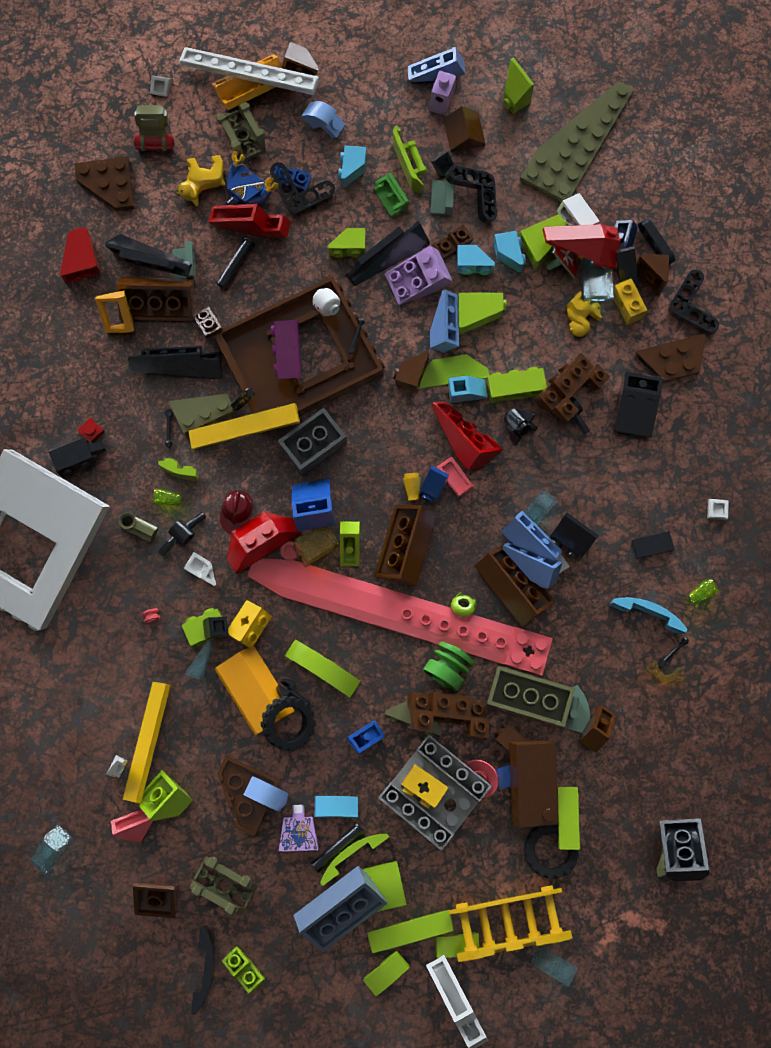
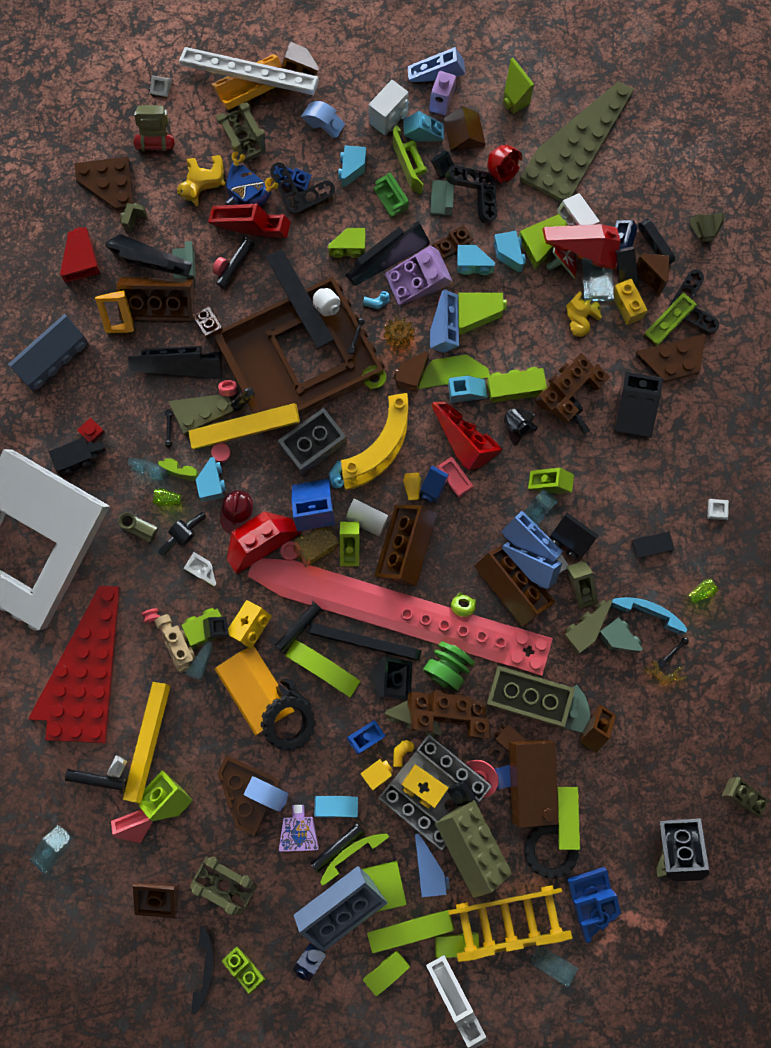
magenta wedge [271,320,302,379] -> none
none -> sand blue slope [8,314,88,392]
none -> red wing [29,586,120,743]
none -> black pin [65,768,128,793]
none -> olive bracket [120,203,148,232]
none -> clear light blue slope [128,458,169,481]
none -> tan brick [154,614,195,673]
none -> medium azure slope [196,457,226,503]
none -> coral tile [211,443,231,463]
none -> coral tile [213,257,229,276]
none -> coral tile [218,380,238,397]
none -> black tile [266,249,334,350]
none -> black pin [275,601,324,653]
none -> dark blue bracket [293,943,326,982]
none -> black beam [308,623,422,661]
none -> medium azure arm [328,460,344,488]
none -> yellow fence [341,393,408,491]
none -> white brick [346,499,388,537]
none -> yellow brick [361,759,393,791]
none -> lime piece [362,365,386,390]
none -> medium azure arm [363,291,390,309]
none -> black slope [368,657,413,701]
none -> white brick [369,80,409,136]
none -> clear yellow gear [384,317,415,349]
none -> yellow arm [393,740,414,767]
none -> medium azure slope [403,111,444,142]
none -> medium blue slope [415,834,450,897]
none -> olive brick [435,800,512,898]
none -> black plate [447,780,476,807]
none -> red cylinder [487,145,523,183]
none -> lime slope [528,468,574,494]
none -> olive slope [563,599,612,655]
none -> olive slope [567,561,598,609]
none -> blue slope [567,867,621,943]
none -> sand green slope [598,617,643,654]
none -> lime tile [644,292,697,346]
none -> olive brick [690,213,724,242]
none -> olive slope [722,777,768,818]

